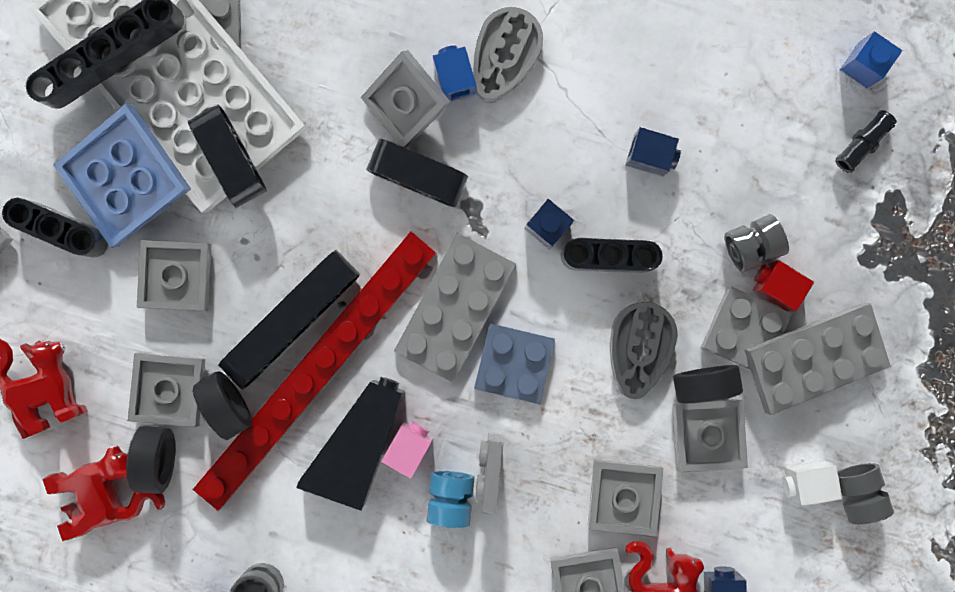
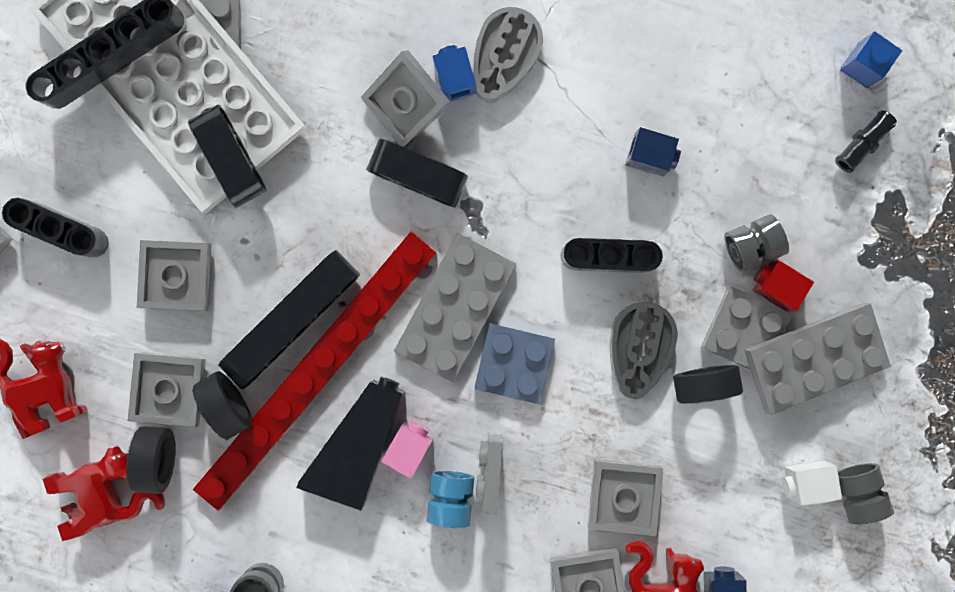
medium blue plate [53,104,191,248] -> none
dark blue brick [524,199,574,250] -> none
light grey plate [673,399,748,472] -> none

